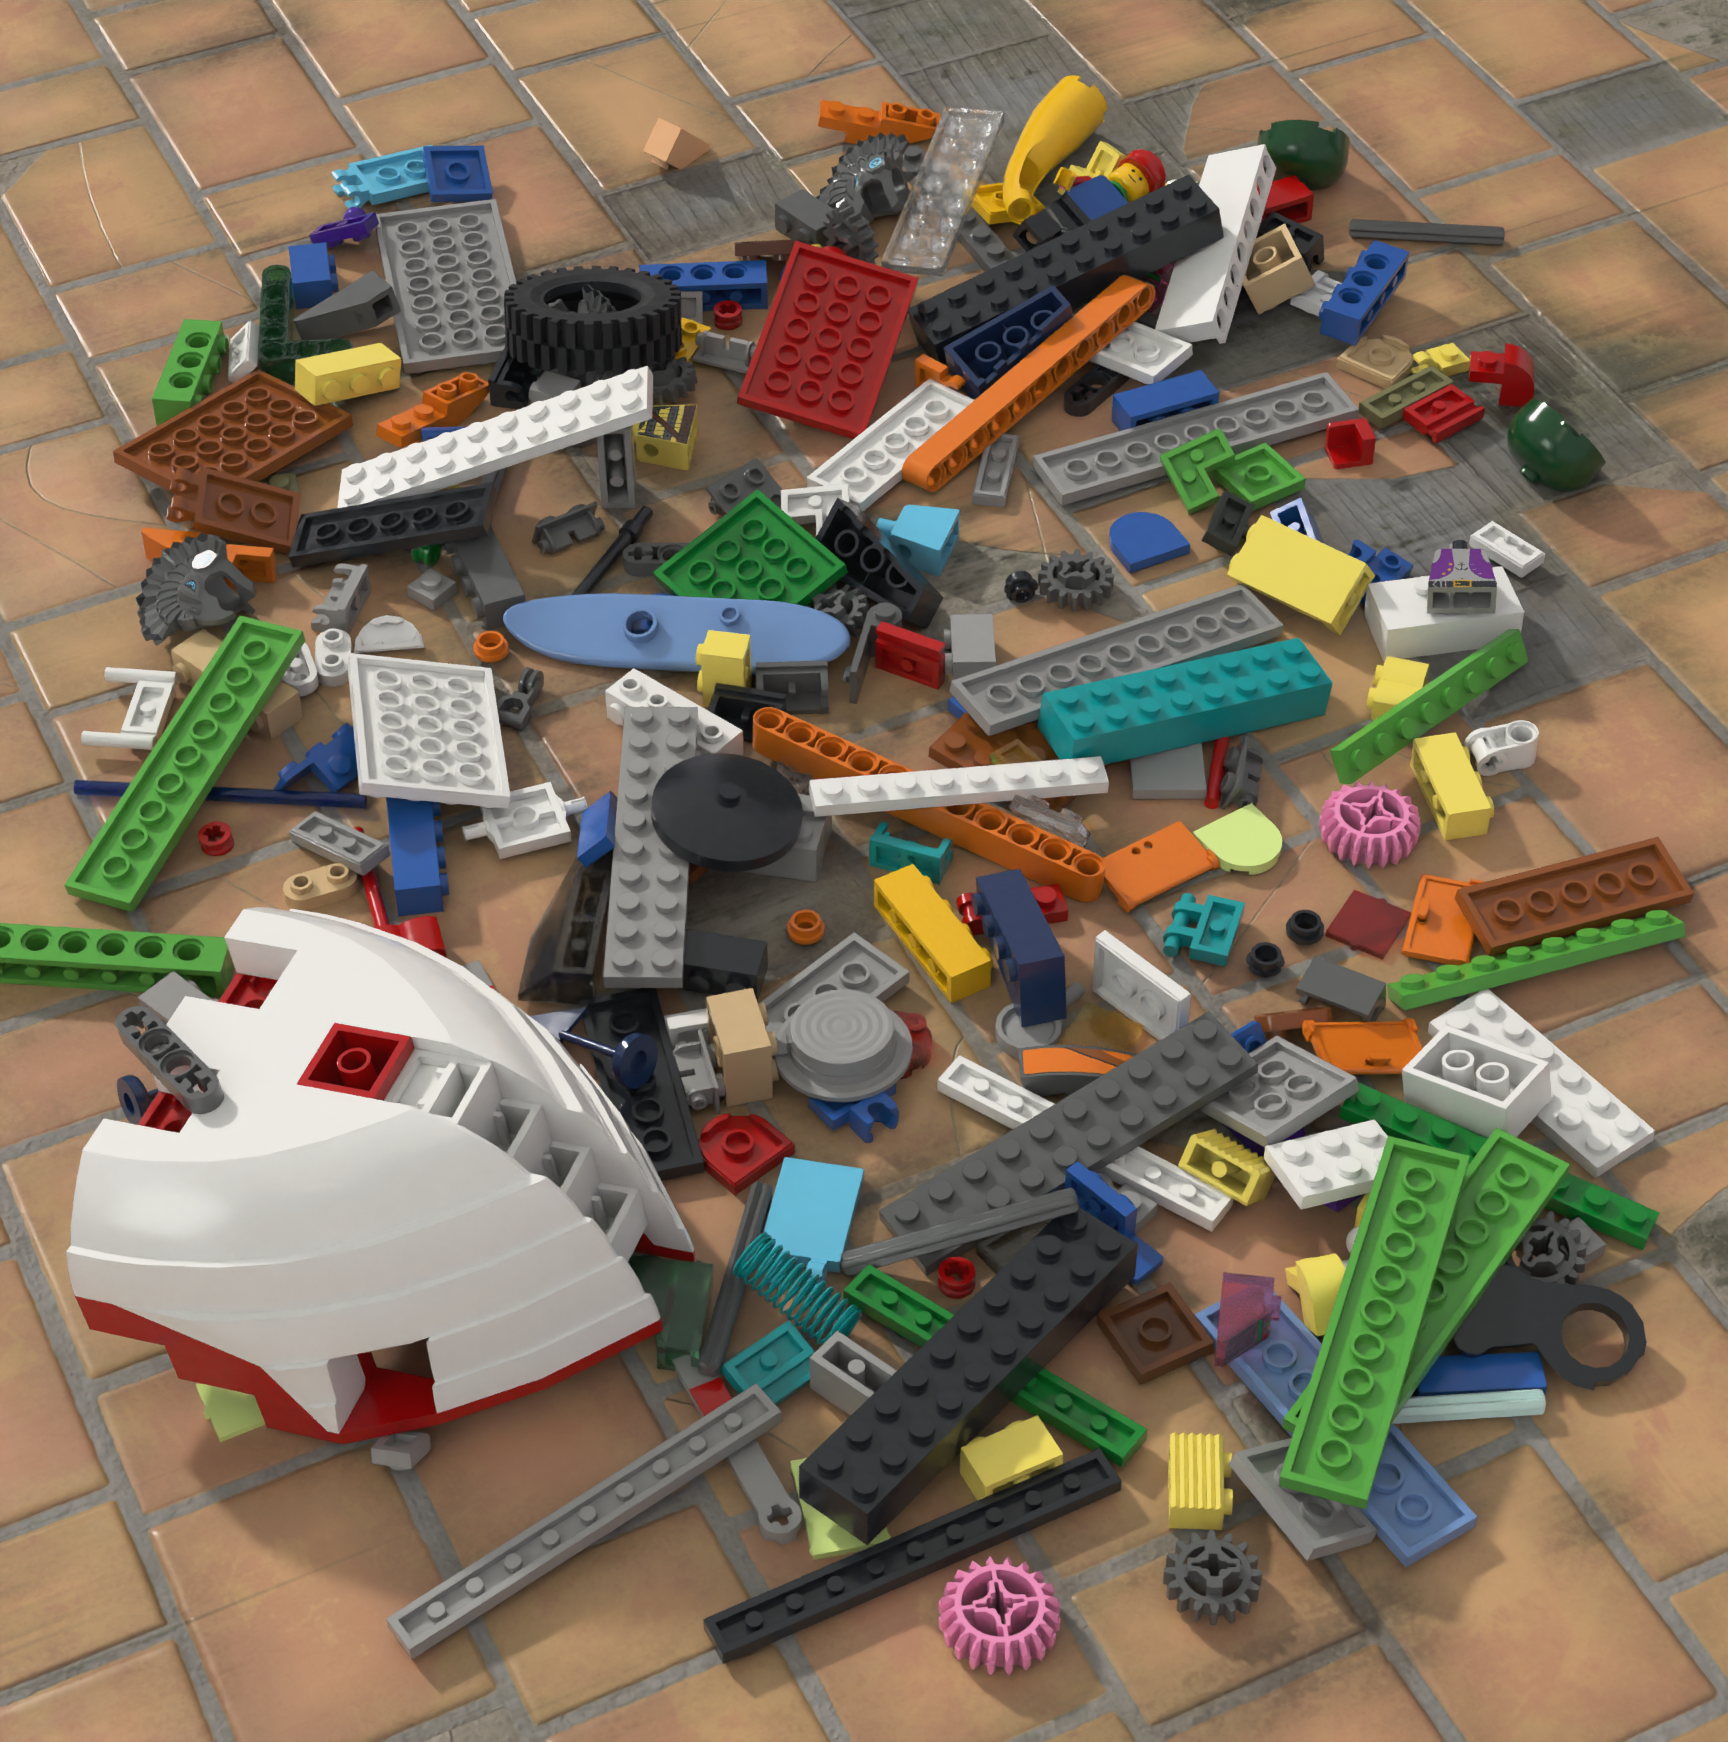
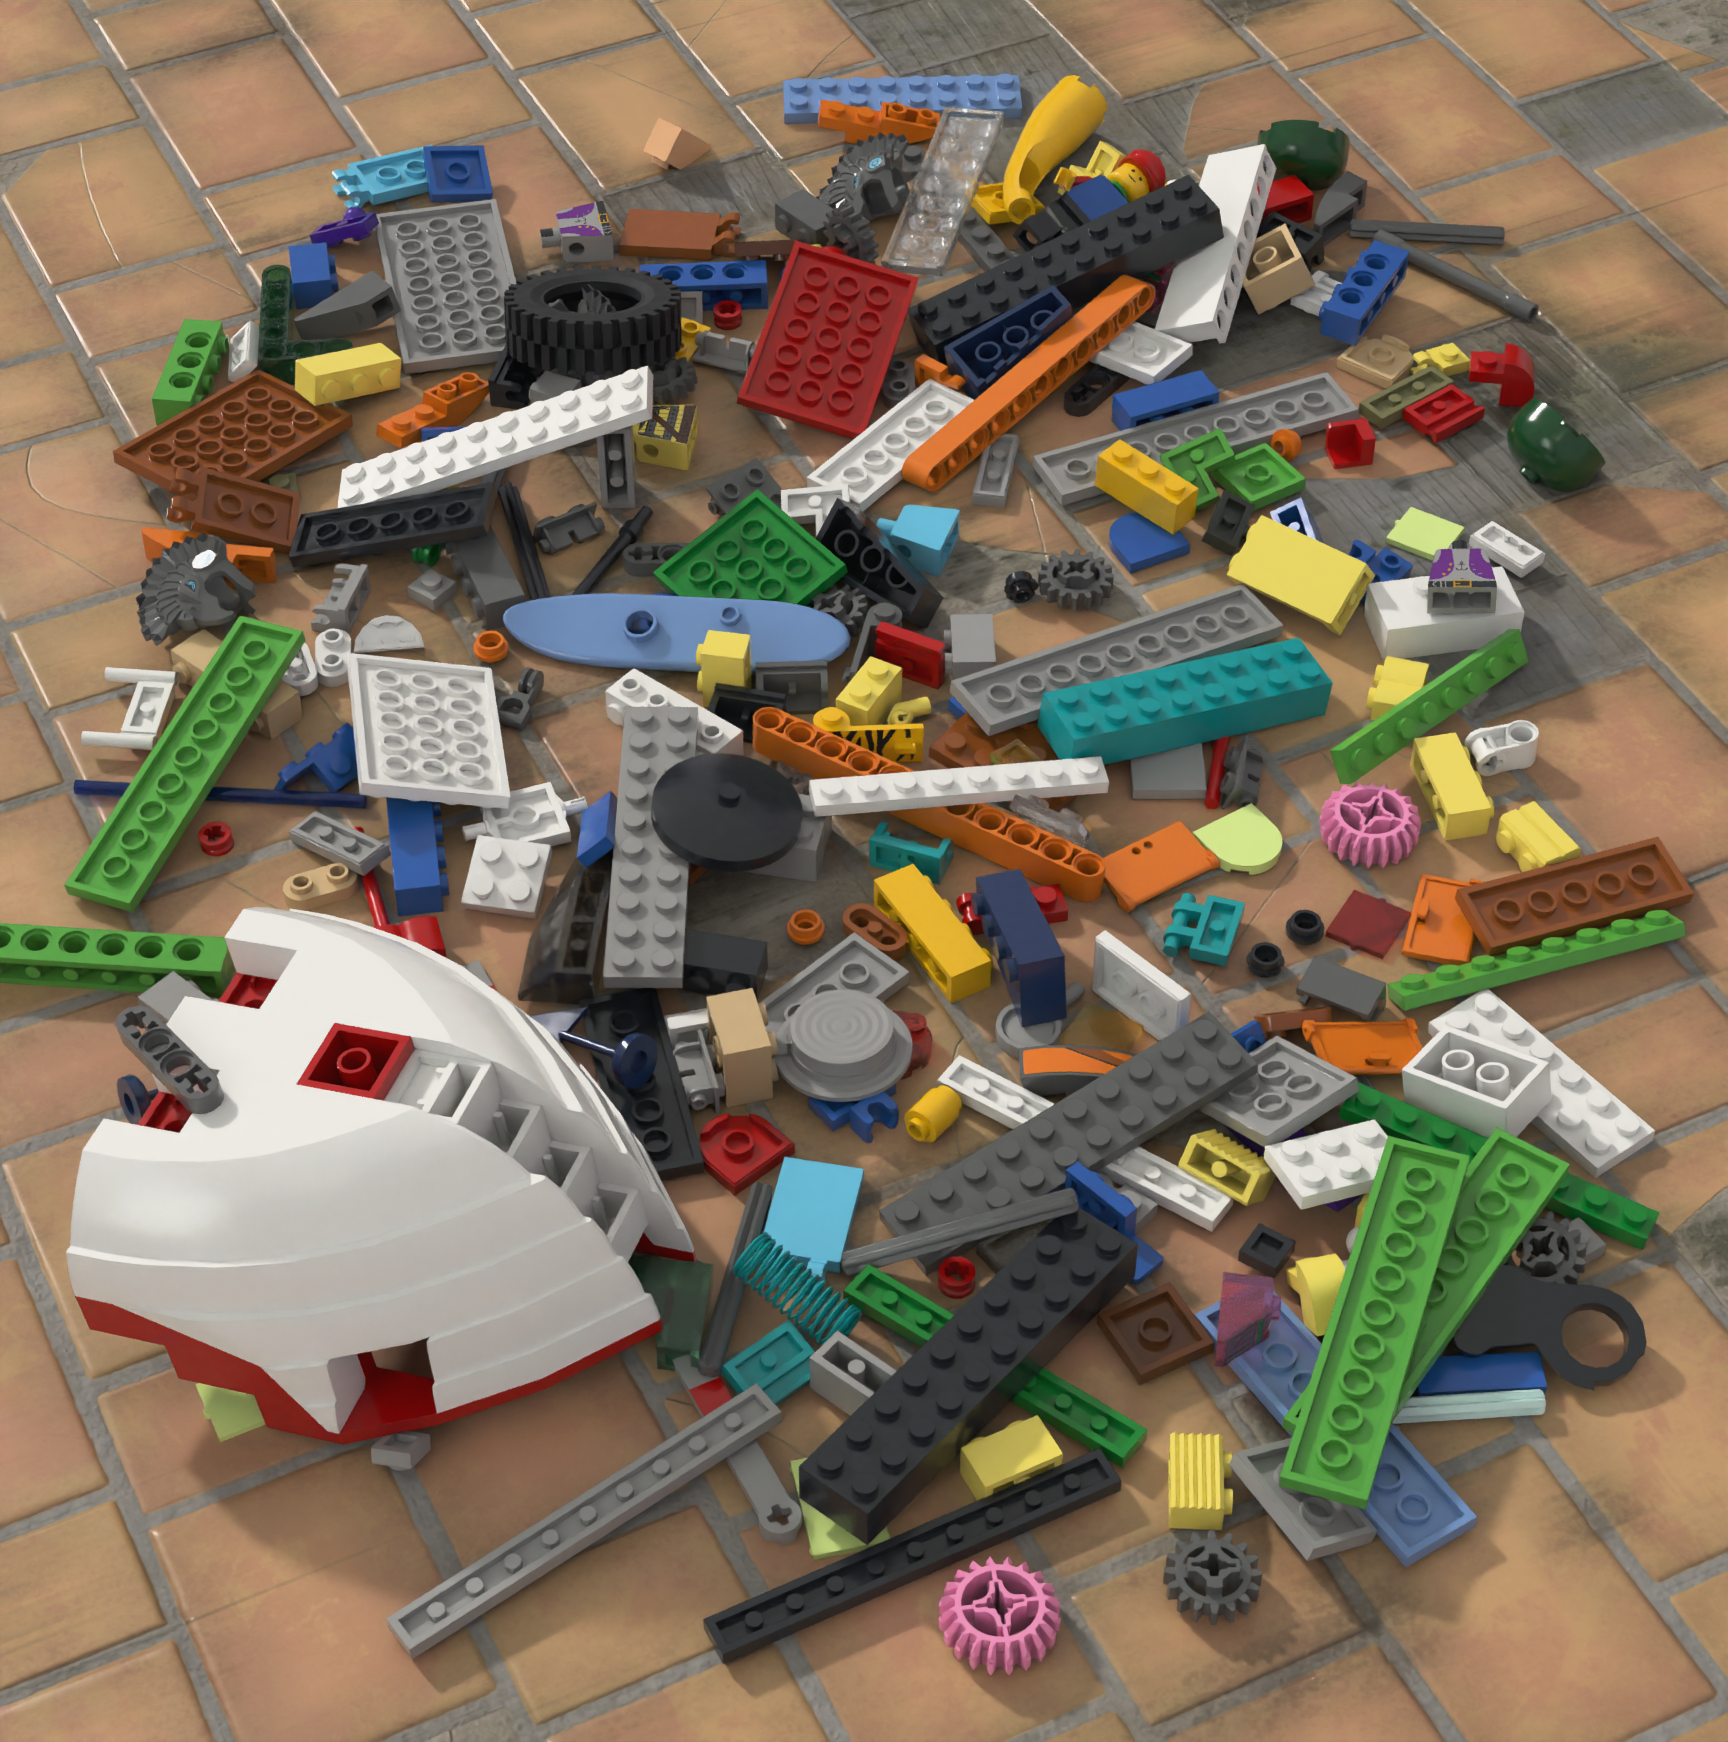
none -> white plate [461,835,553,919]
none -> black axle [498,482,551,600]
none -> light grey torso [539,201,614,262]
none -> dark orange tile [619,209,741,260]
none -> medium blue plate [783,74,1022,124]
none -> yellow door [813,707,924,762]
none -> light yellow brick [836,656,902,726]
none -> dark orange plate [842,903,908,960]
none -> flat silver plate [882,359,915,409]
none -> light yellow arm [887,696,931,725]
none -> yellow brick [904,1085,962,1143]
none -> yellow brick [1095,439,1199,535]
none -> black plate [1238,1223,1296,1279]
none -> orange plate [1271,429,1302,462]
none -> dark grey slope [1314,171,1367,246]
none -> dark grey piece [1372,229,1539,322]
none -> yellowish green piece [1385,507,1465,561]
none -> light yellow brick [1496,801,1581,872]

